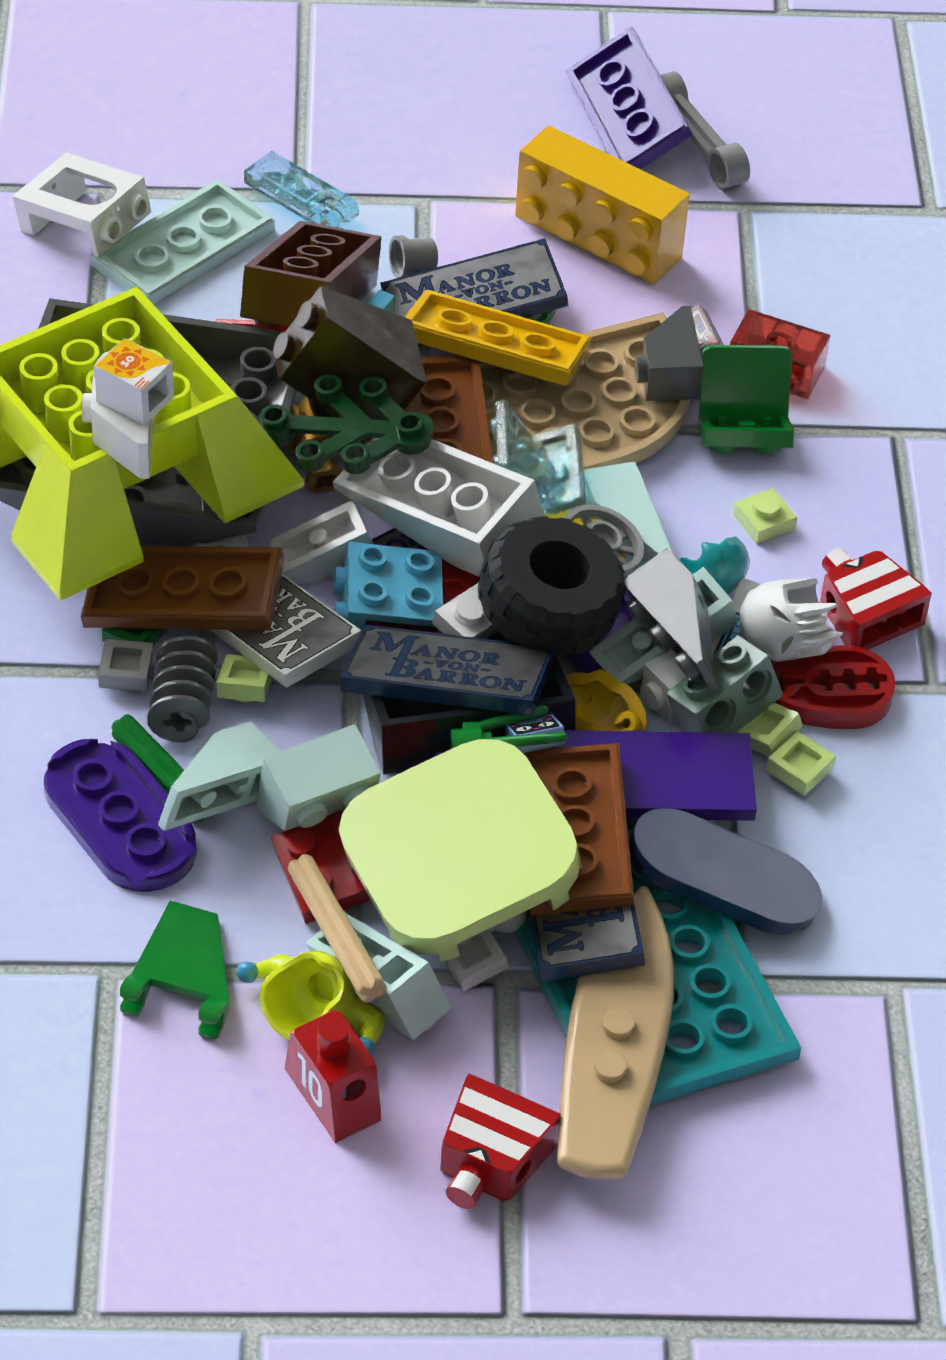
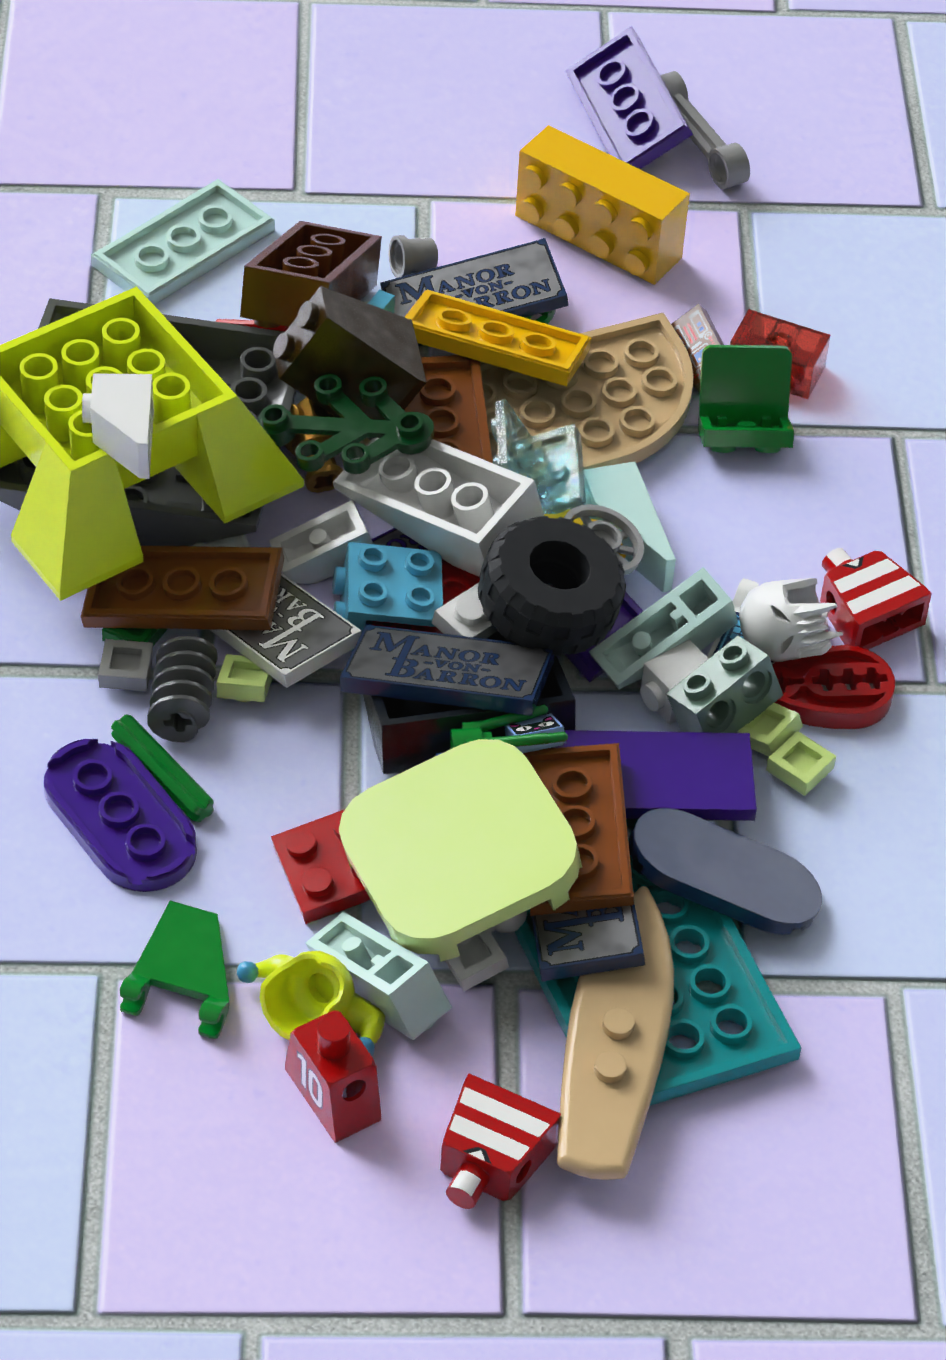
white panel [12,152,152,257] -> none
white brick [94,338,174,426] -> none
light aqua slope [158,722,282,831] -> none
clear light blue plate [244,151,360,228] -> none
light aqua slope [256,724,381,831] -> none
tan axle [288,854,387,1003] -> none
yellow arm [566,669,648,731] -> none
slope [624,548,717,692] -> none
dark grey slope [634,306,703,401] -> none
teal hair [680,536,750,595] -> none
yellowish green plate [733,488,797,544] -> none

